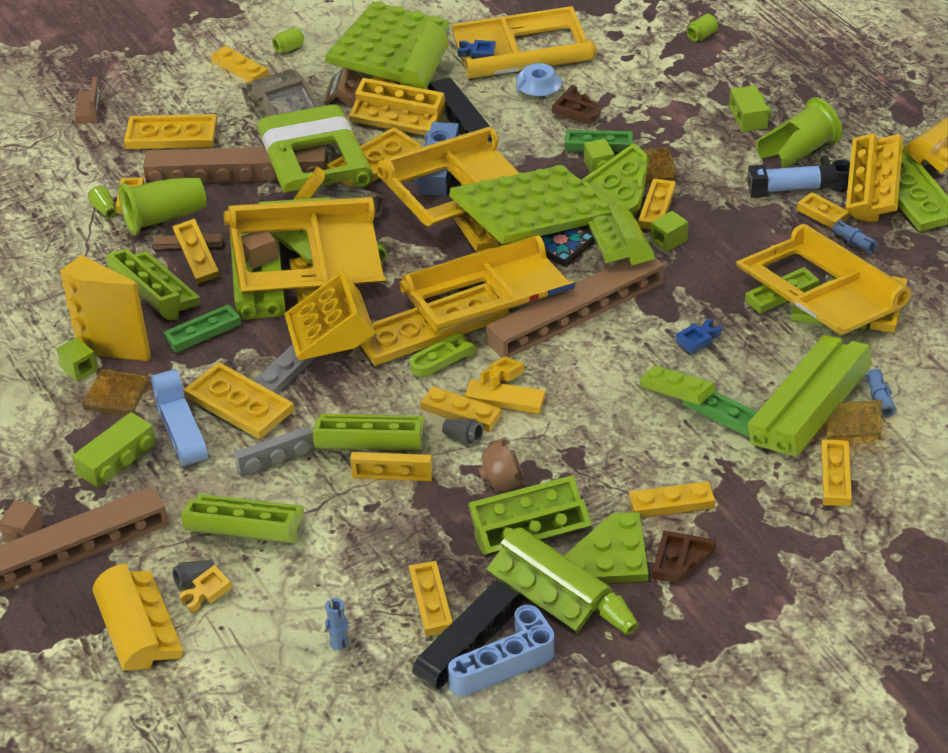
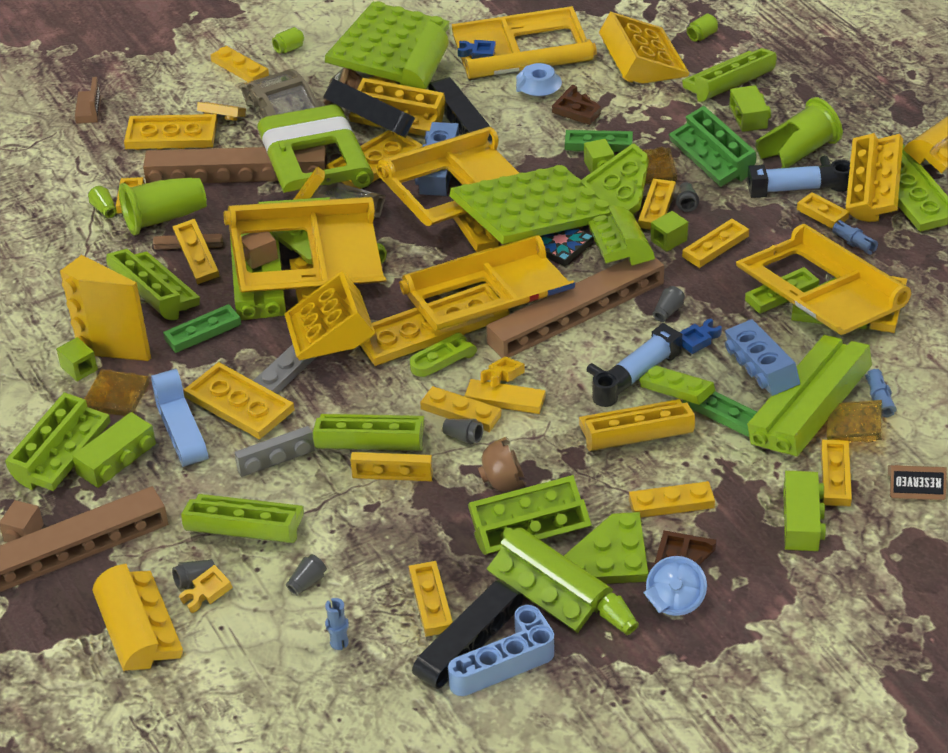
none -> lime brick [5,392,111,491]
none -> yellow plate [197,102,246,121]
none -> dark grey cone [286,554,327,596]
none -> black beam [323,78,415,138]
none -> yellow brick [579,399,695,451]
none -> piece [586,323,683,407]
none -> yellow slope [599,11,690,84]
none -> light blue piece [643,556,707,616]
none -> dark grey cone [653,286,685,322]
none -> bright green brick [669,106,757,187]
none -> dark grey cone [676,182,699,212]
none -> lime brick [682,48,777,102]
none -> yellow plate [682,219,749,268]
none -> medium blue brick [725,319,800,396]
none -> lime brick [783,470,826,551]
none -> panel [888,465,947,500]

